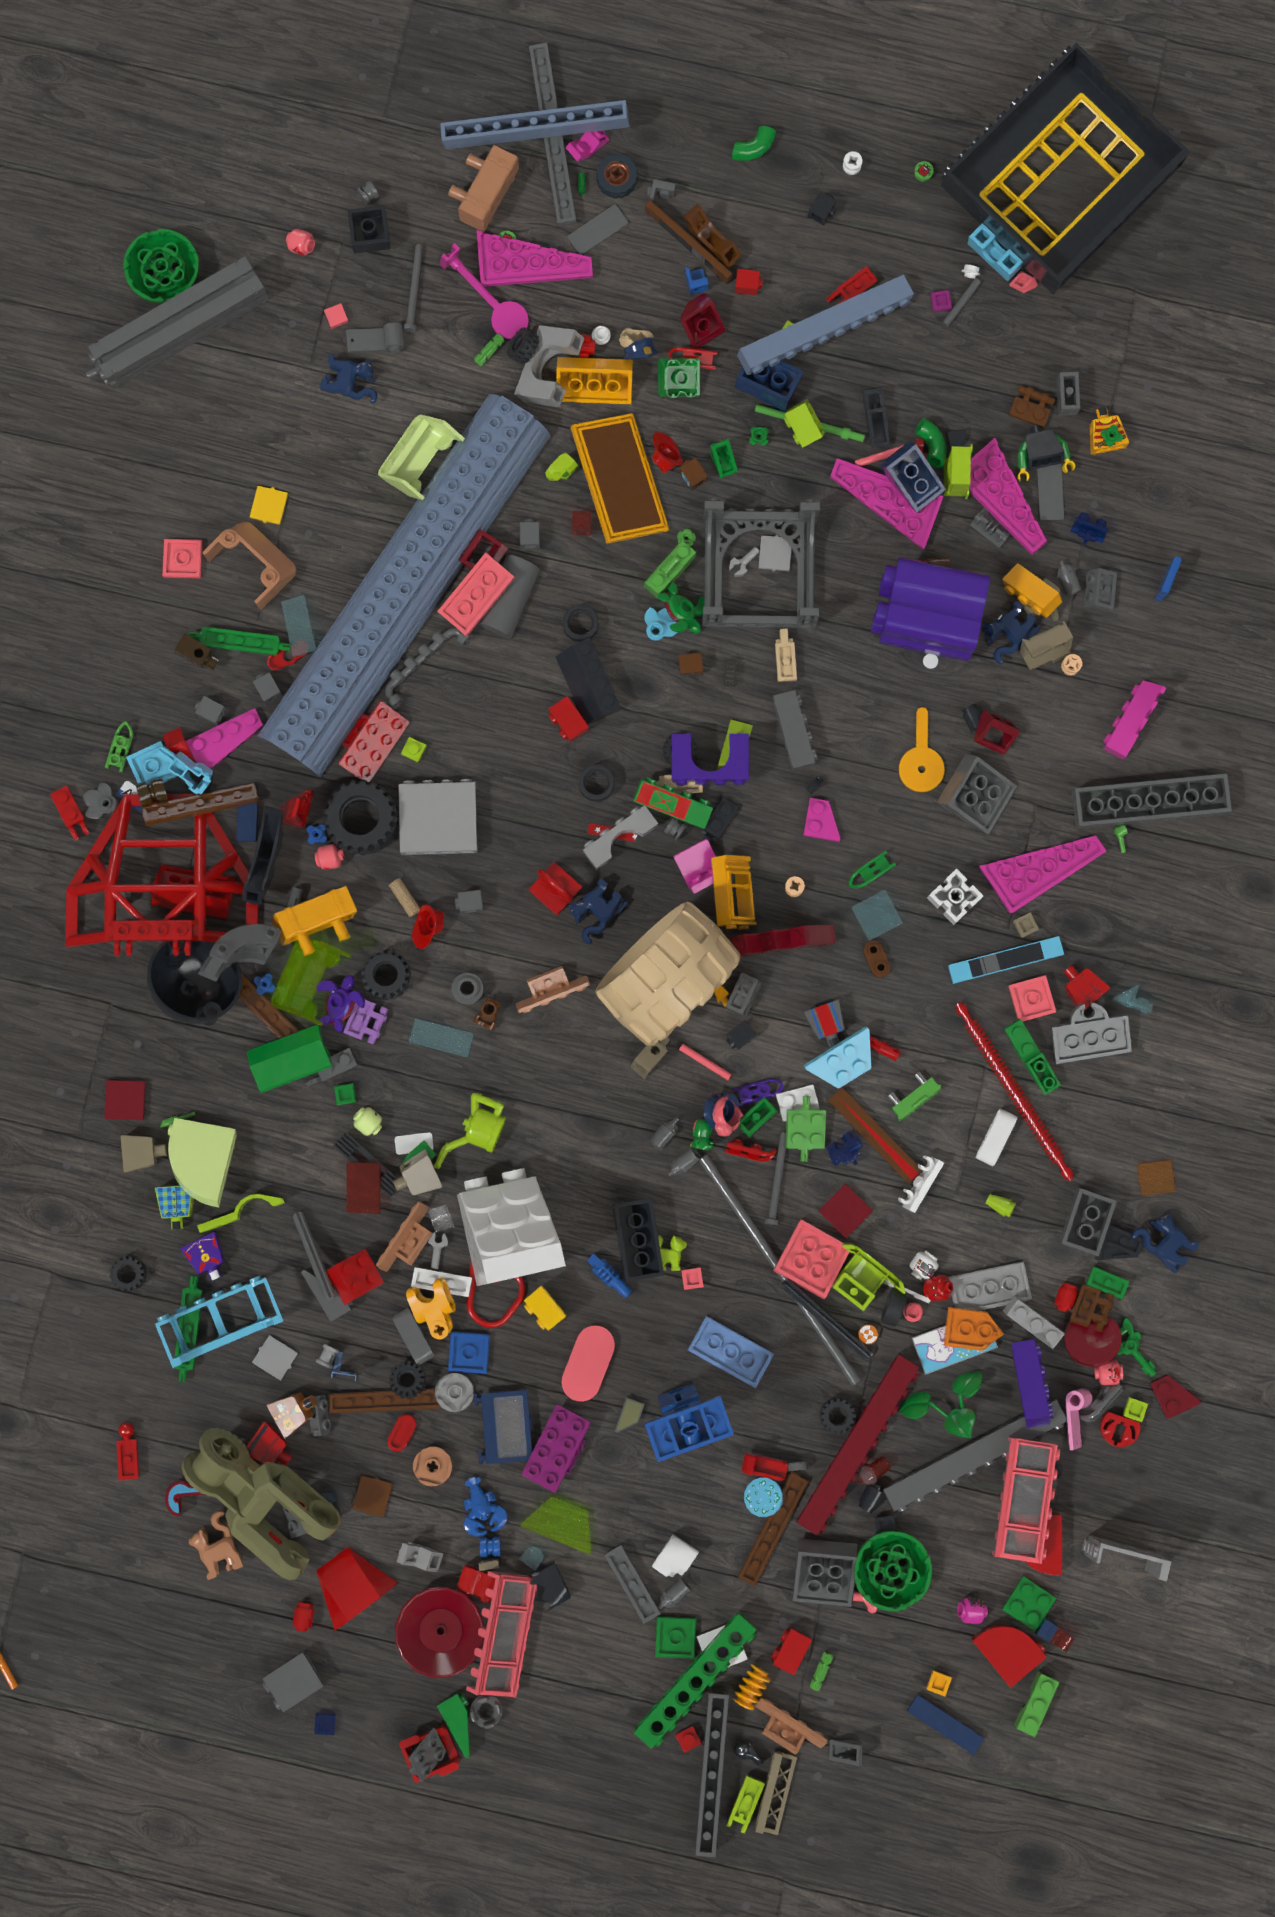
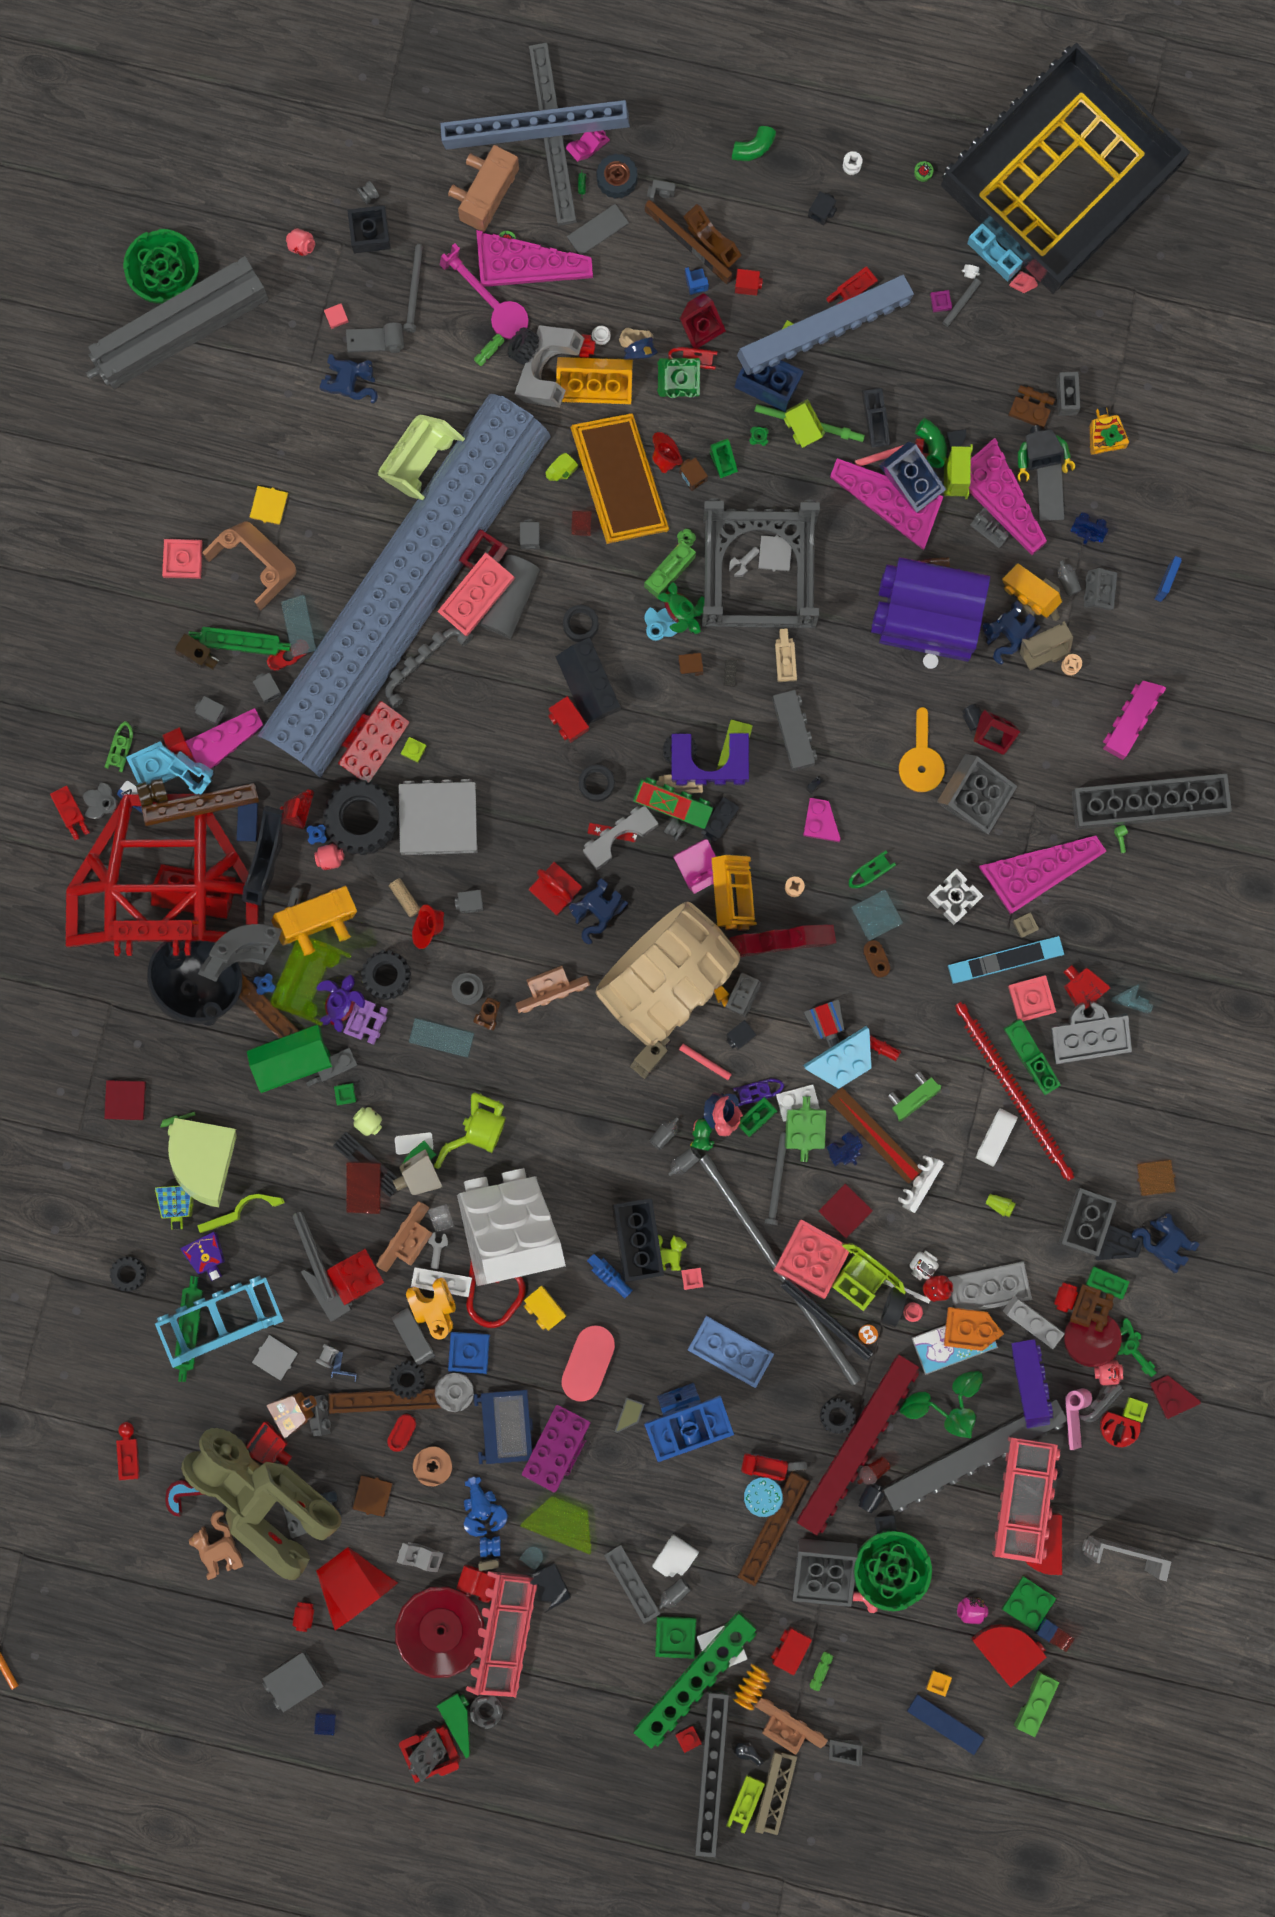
dark tan torso [121,1135,167,1173] -> none
red piece [725,1139,777,1162] -> none

